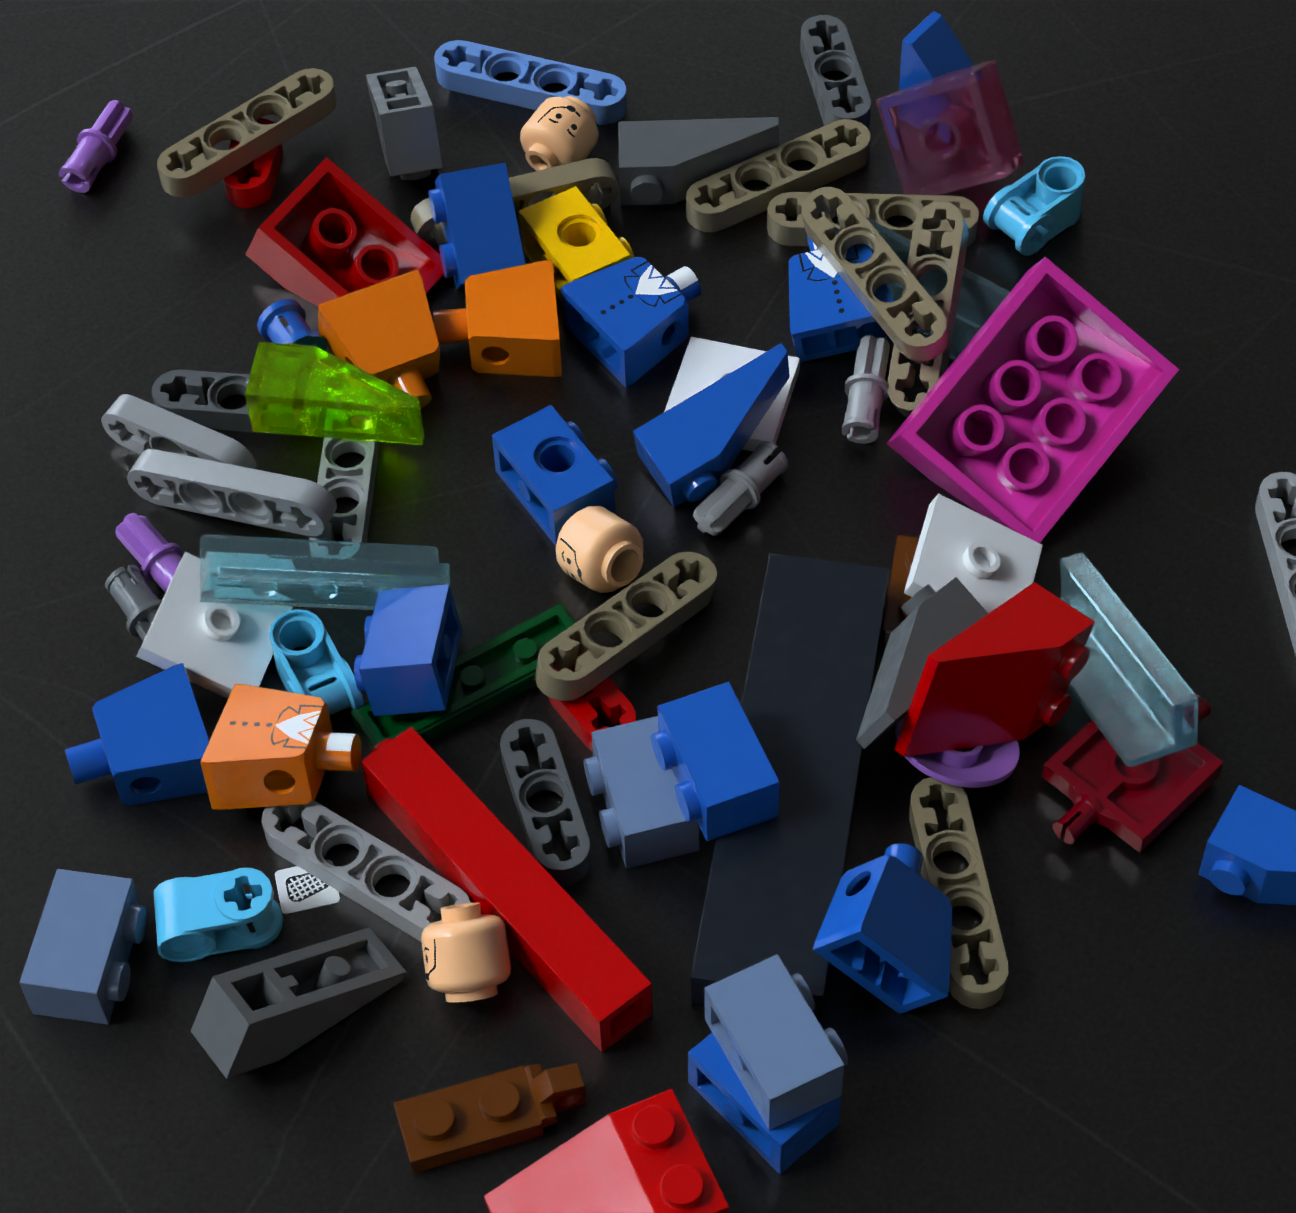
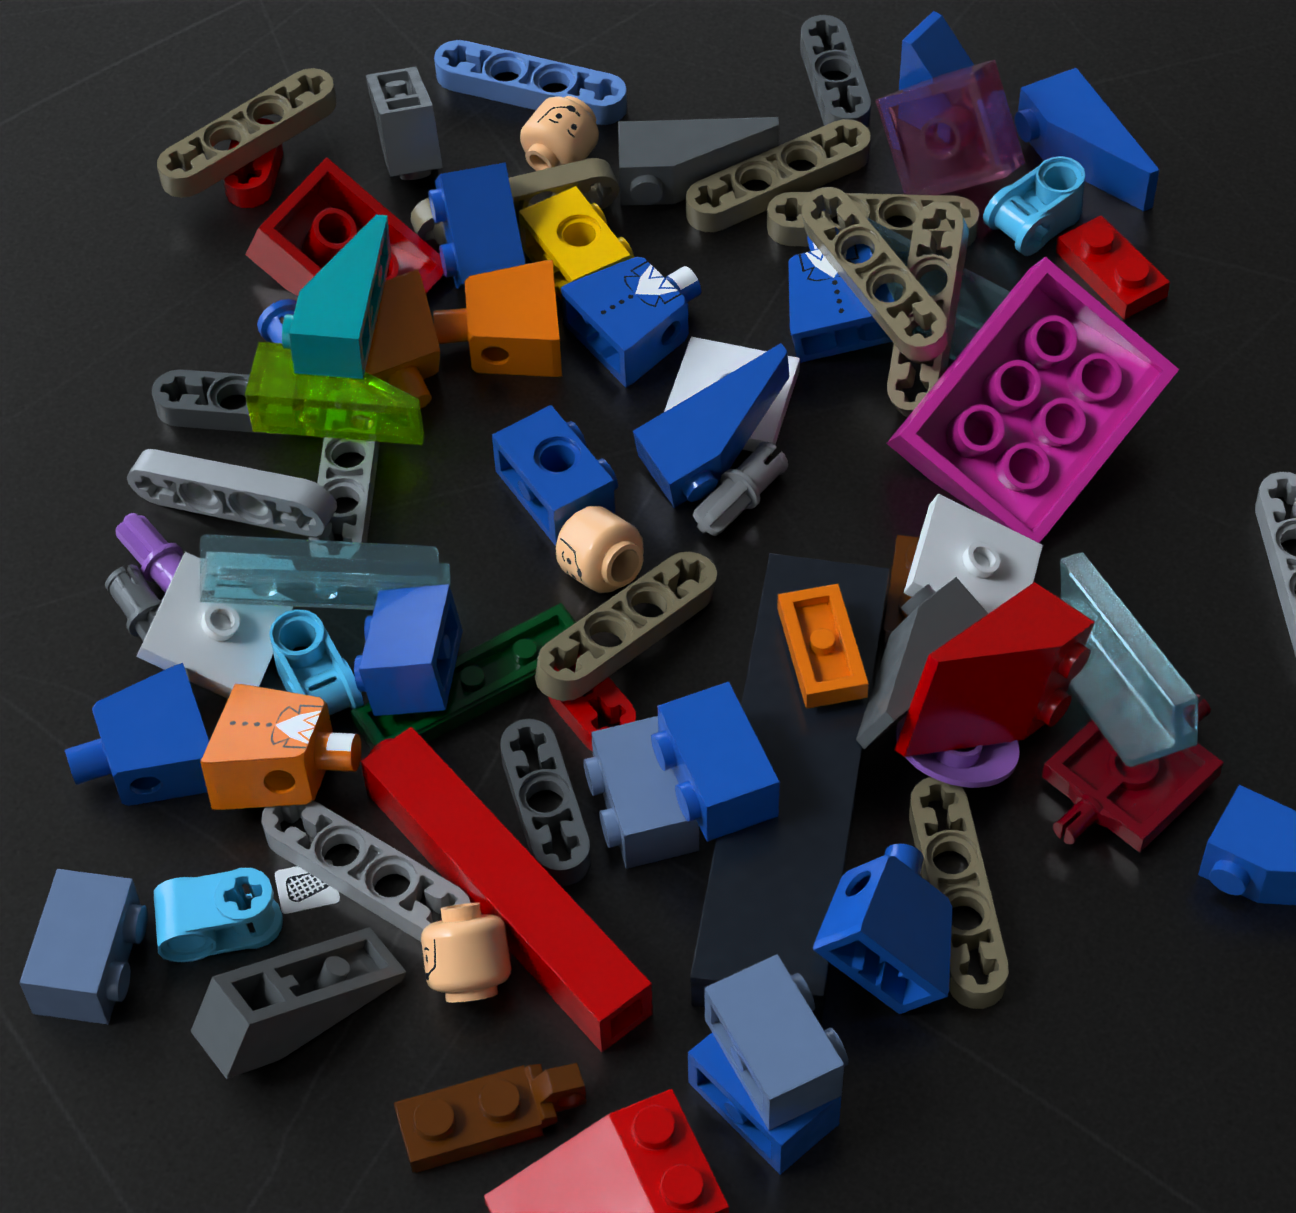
medium lavender axle [59,100,133,193] -> none
light grey beam [101,394,257,469] -> none
light grey axle [842,335,890,444] -> none
none -> teal slope [282,214,391,379]
none -> orange plate [777,584,869,709]
none -> blue slope [1014,68,1159,211]
none -> red plate [1056,215,1170,320]

